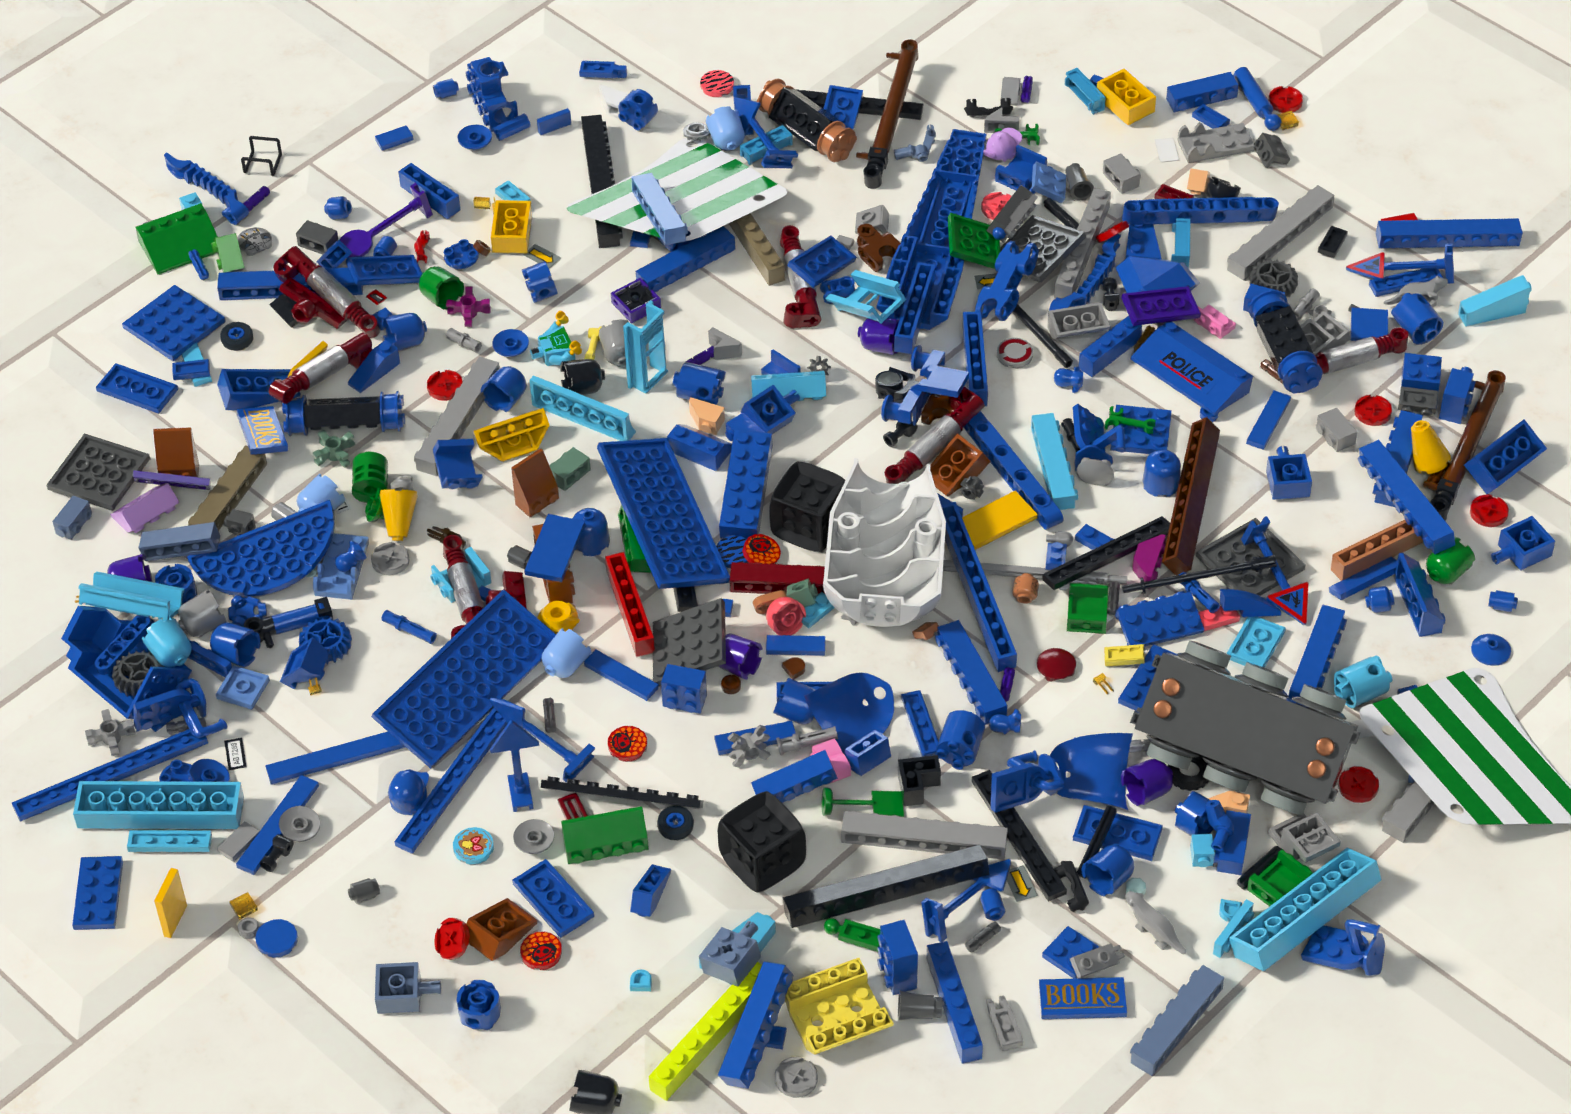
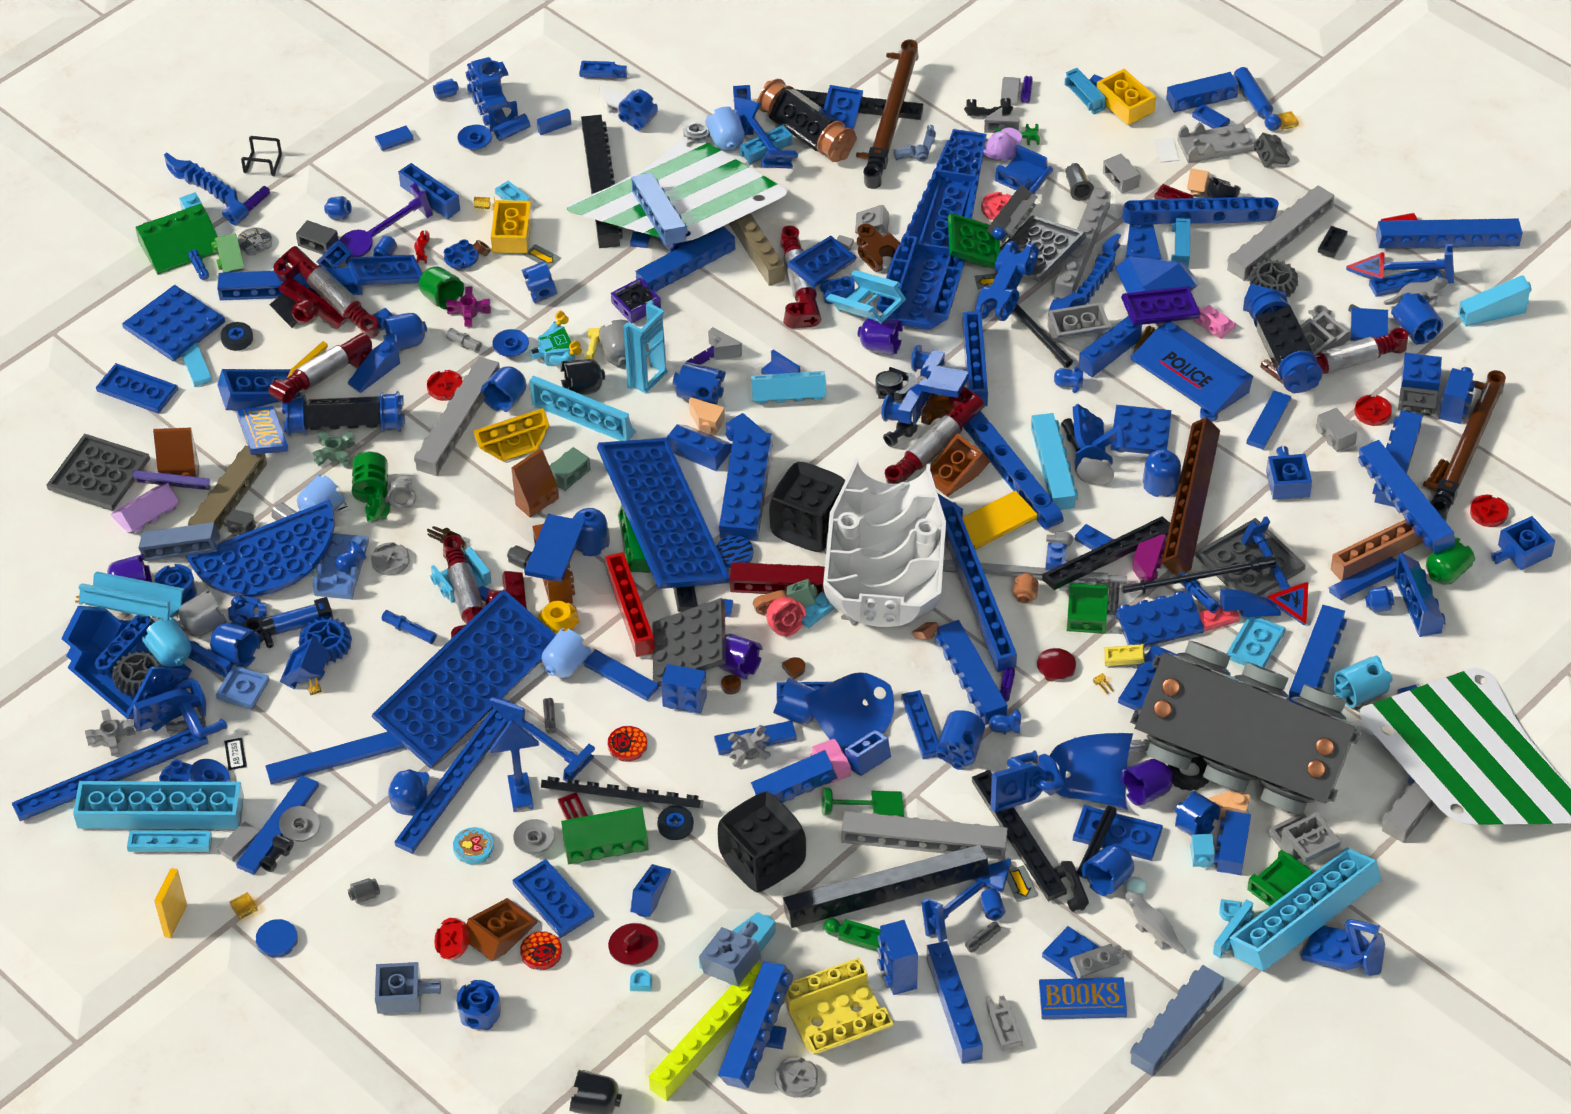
sand blue brick [52,496,92,540] -> none
blue plate [72,856,123,930] -> none
blue tile [172,359,210,380] -> none
light grey tile [238,917,259,939] -> none
sticker [366,289,387,305] -> none
yellow cone [380,489,418,541] -> none
blue panel [433,439,483,489] -> none
coral tile [700,70,734,97] -> none
blue brick [741,385,800,434] -> none
tile [742,534,781,564] -> none
blue tile [766,635,826,656] -> none
light grey pin [776,726,838,755] -> none
dark grey gear [807,356,831,376] -> none
blue brick [894,262,935,354] -> none
black brick [898,755,941,806] -> none
dark grey plant [898,990,943,1020] -> none
dark grey gear [960,476,984,500] -> none
light grey tile [997,338,1033,368] -> none
medium blue plate [1031,161,1066,203] -> none
black axle [1043,198,1079,229] -> none
red tile [1095,220,1130,243] -> none
black leg [1102,278,1120,311] -> none
green bar [1105,406,1156,434] -> none
blue arm [1205,800,1234,852] -> none
black axle [1237,846,1282,889] -> none
red tile [1268,86,1303,113] -> none
light grey pin [1293,288,1320,320] -> none
red tile [1338,766,1379,803] -> none
yellow cone [1411,420,1451,474] -> none
blue brick [1464,419,1547,494] -> none
blue dish [1471,634,1511,666] -> none
blue brick [1488,590,1518,612] -> none
none -> dark red shield [608,923,658,965]

